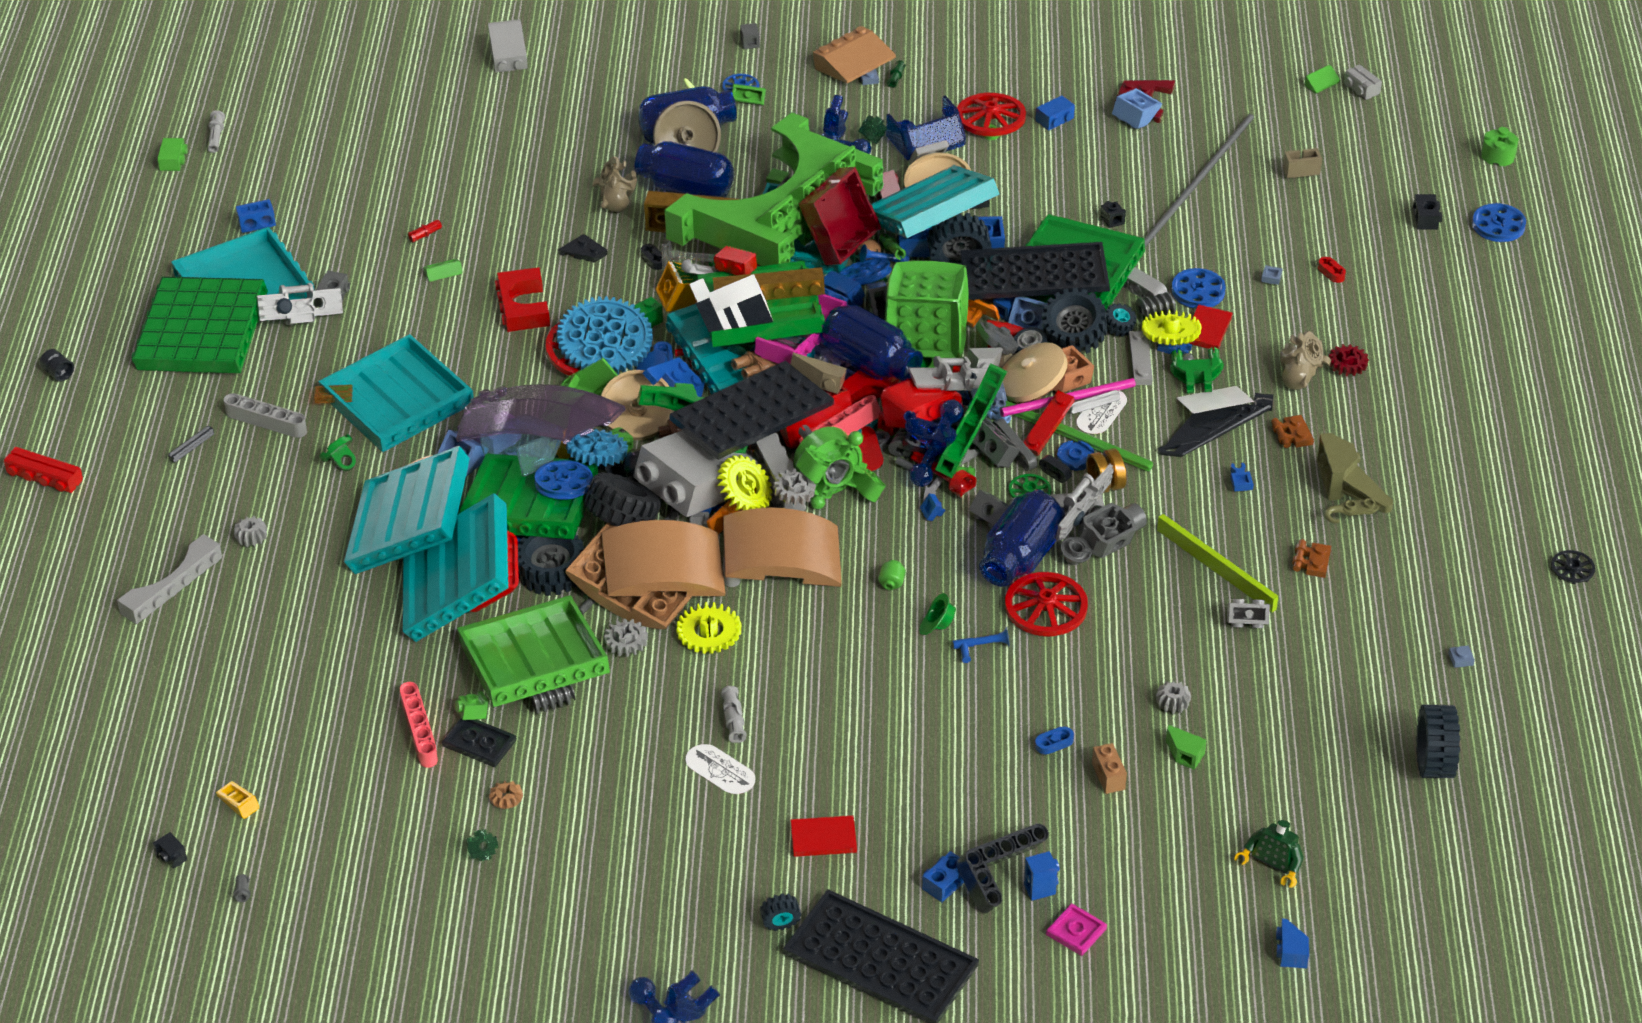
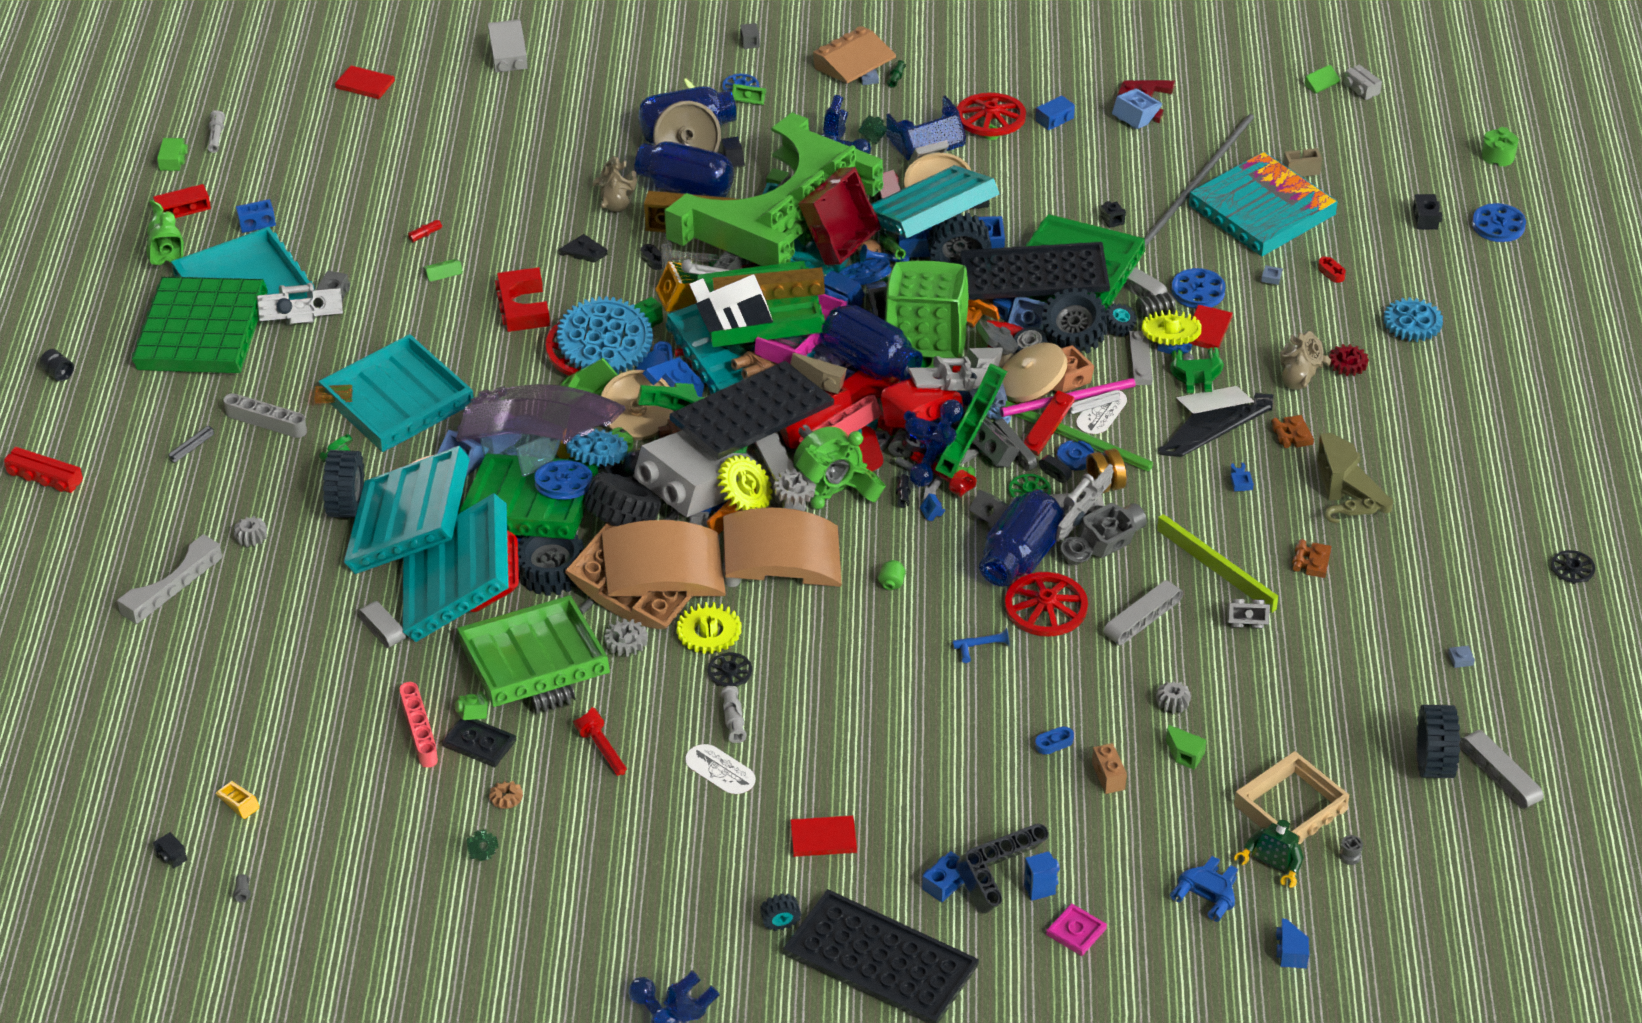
red brick [714,246,757,275] -> none
green piece [919,593,956,635] -> none
none -> bright green animal [146,200,184,265]
none -> red brick [153,184,211,218]
none -> black wheel [323,450,365,518]
none -> red tile [335,65,395,99]
none -> light grey beam [358,601,406,648]
none -> red piece [573,707,627,776]
none -> black wheel [707,652,753,687]
none -> black slope [721,136,745,169]
none -> black pin [896,474,911,508]
none -> light grey beam [1103,580,1183,645]
none -> blue connector [1170,856,1238,922]
none -> teal panel [1189,151,1338,257]
none -> tan window [1234,751,1350,845]
none -> dark grey wheel [1339,835,1363,865]
none -> dark azure gear [1383,297,1443,342]
none -> light grey beam [1460,730,1544,809]

